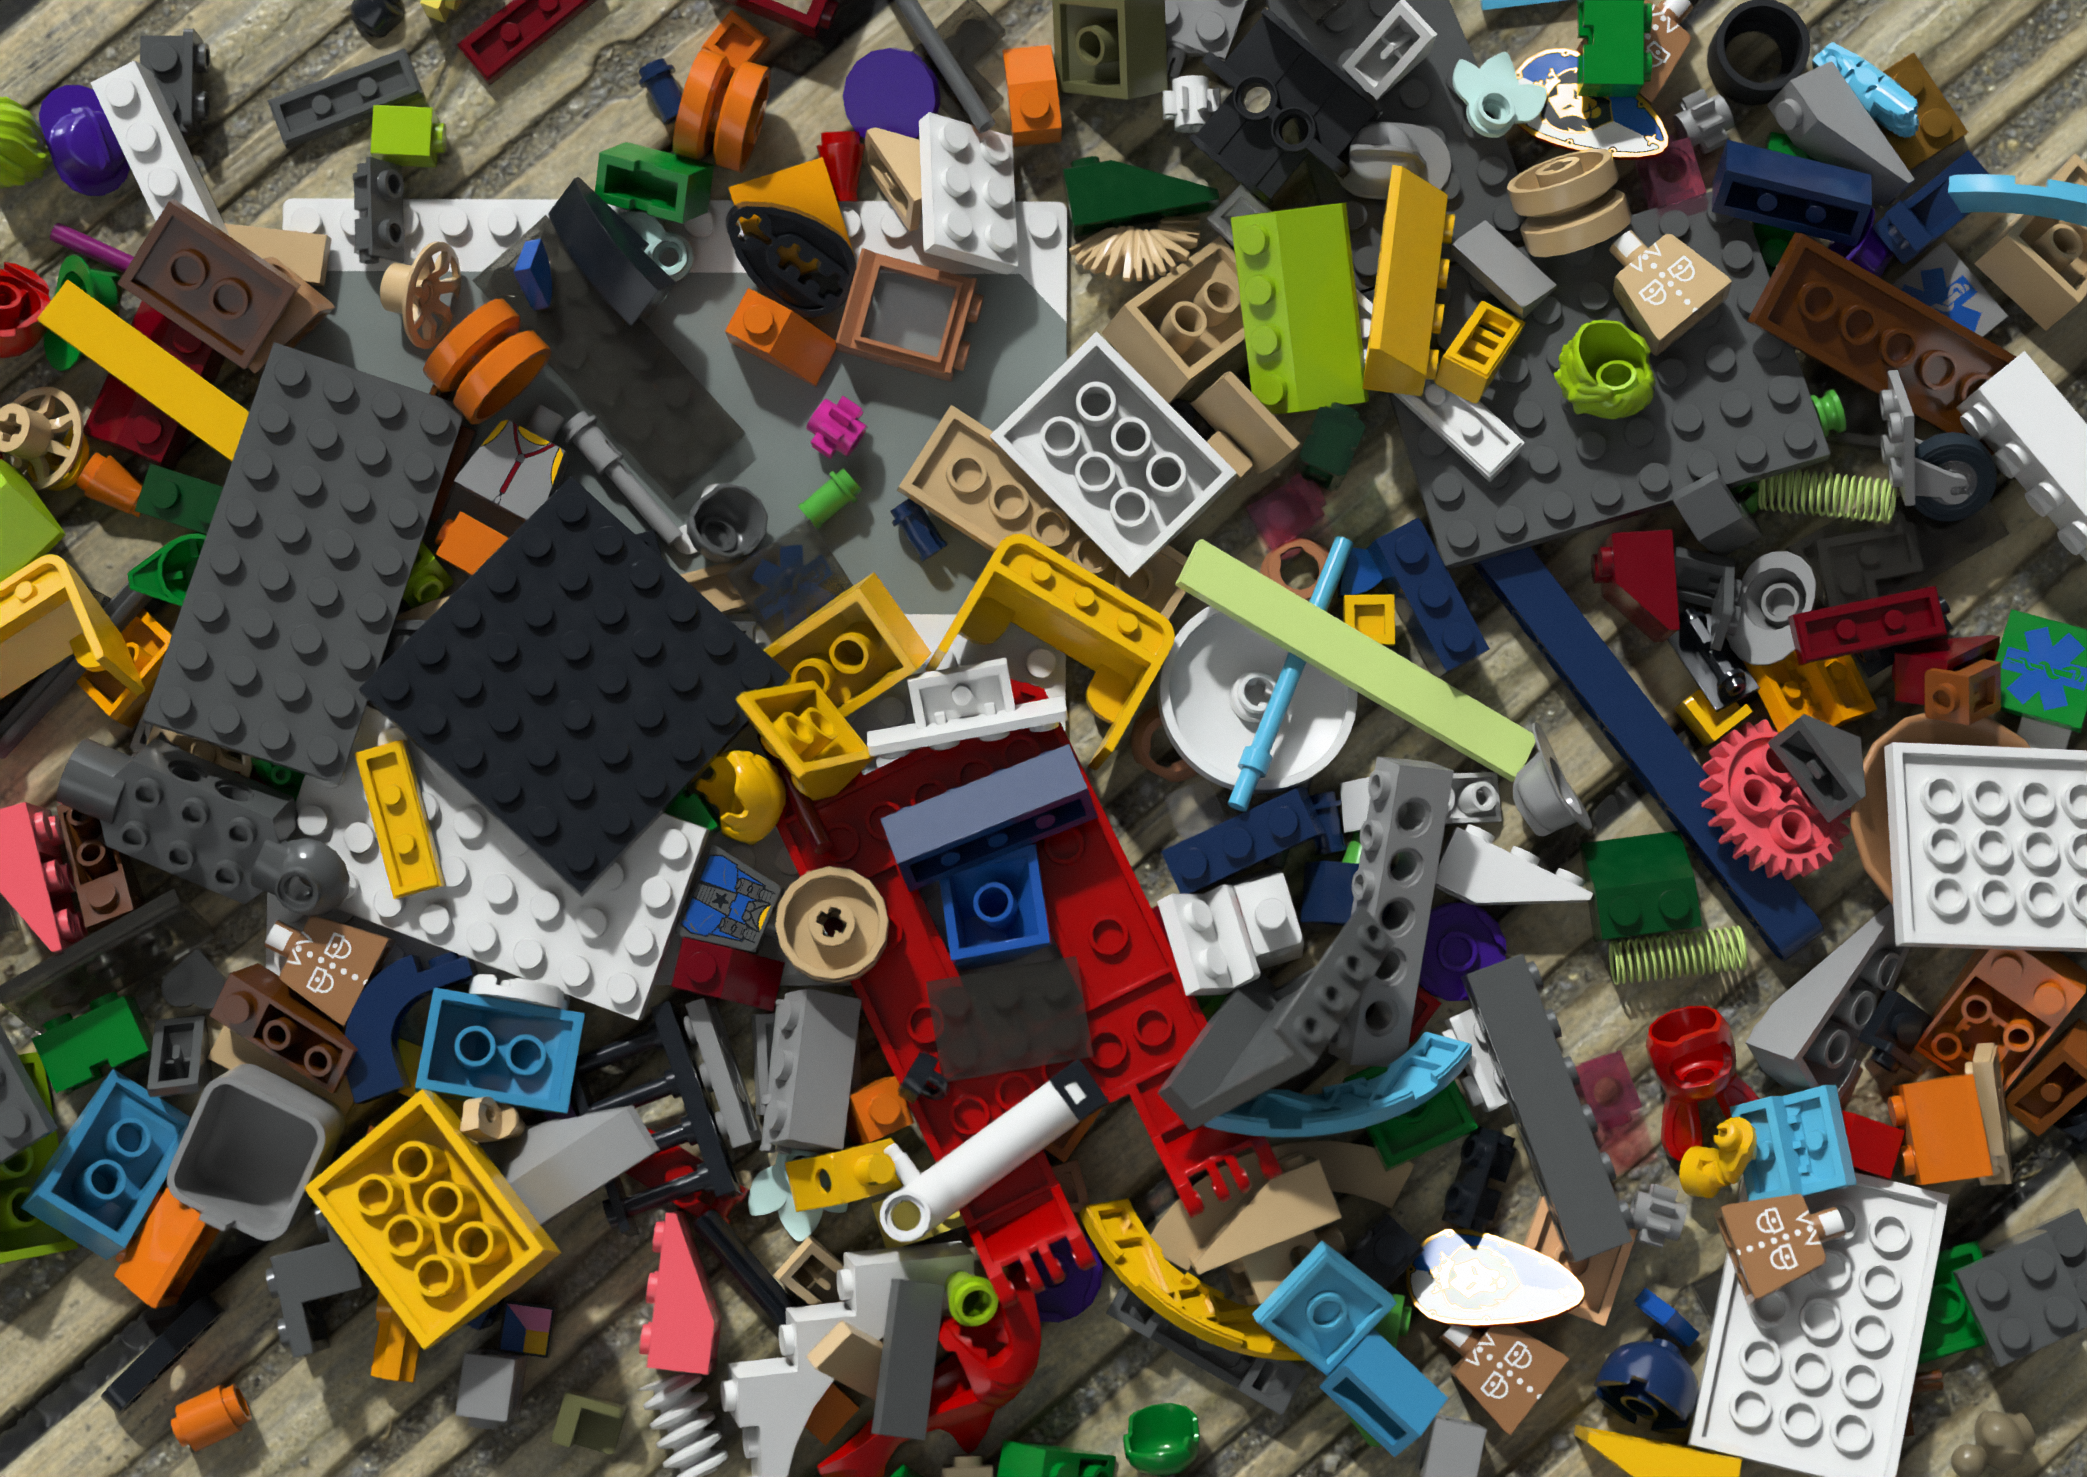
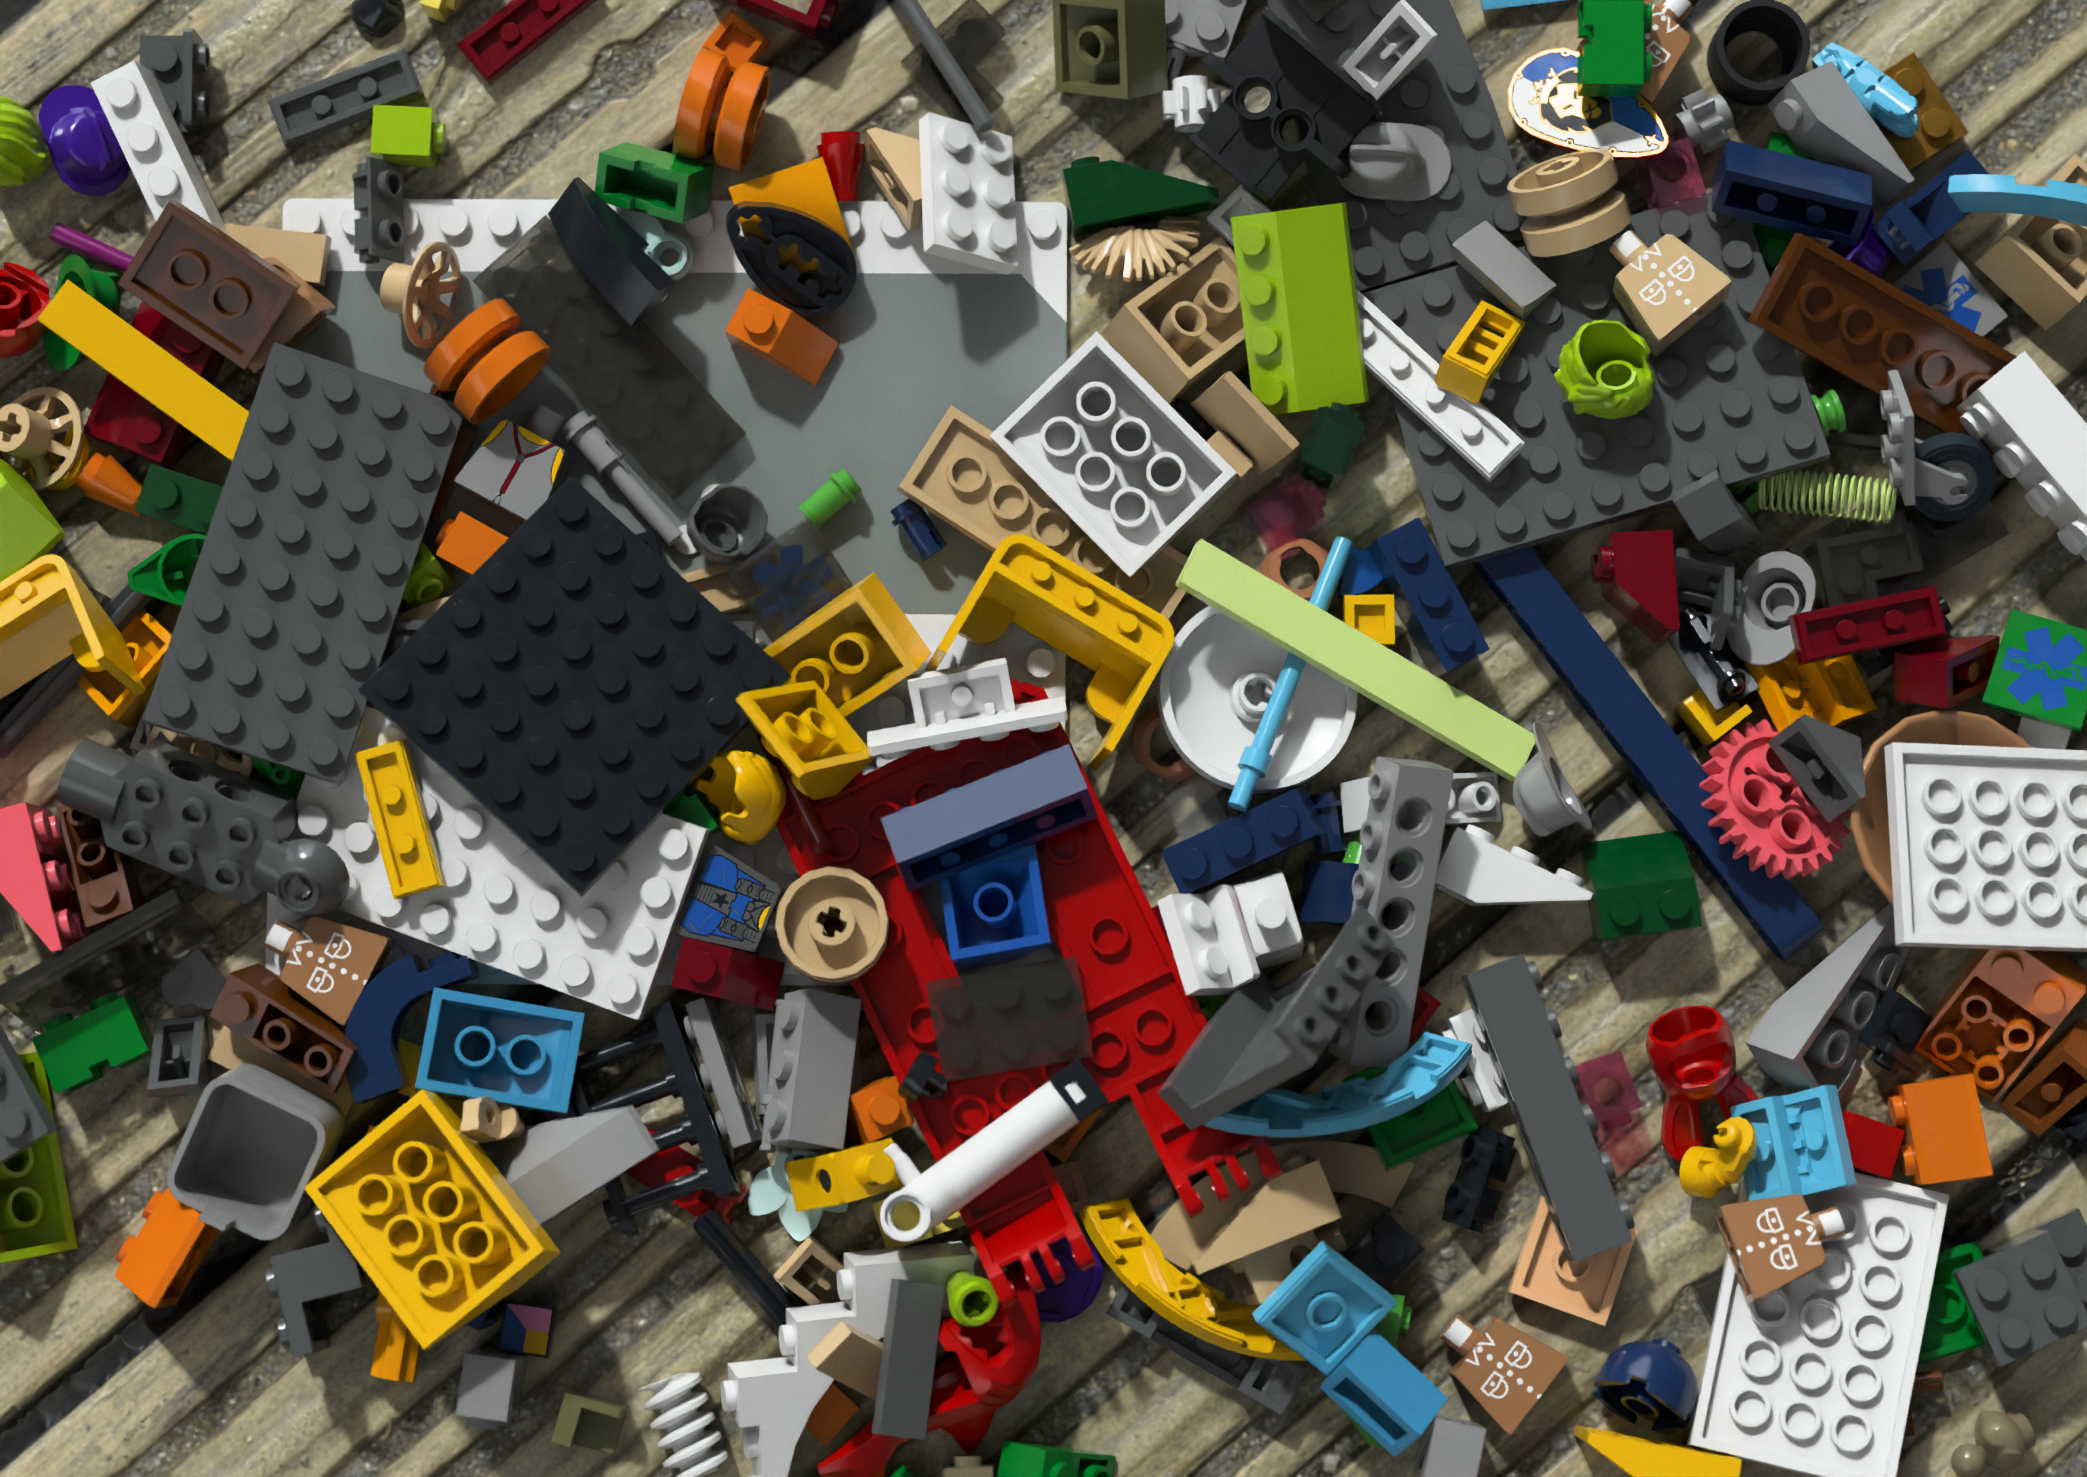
dark azure slope [20,1069,191,1260] -> none
black beam [101,1293,225,1415] -> none
orange brick [171,1384,252,1452] -> none
white tile [468,974,571,1010] -> none
blue tile [513,239,552,311] -> none
dark blue pin [638,58,682,125] -> none
coral slope [640,1211,722,1375] -> none
dark pink gear [806,396,868,460] -> none
window [835,248,984,382] -> none
dark purple tile [843,48,941,139] -> none
orange slope [1002,45,1062,147] -> none
green hair [1123,1403,1200,1477] -> none
yellow slope [1362,165,1455,397] -> none
shield [1406,1229,1585,1328] -> none
dark purple tile [1418,903,1506,1001] -> none
light aqua plate [1452,52,1547,138] -> none
yellowish green piece [1609,925,1747,985] -> none
light grey gear [1630,1183,1687,1248] -> none
blue tile [1634,1287,1700,1347] -> none
dark orange bracket [1925,659,2001,725] -> none
tan hinge [1965,1042,2013,1186] -> none

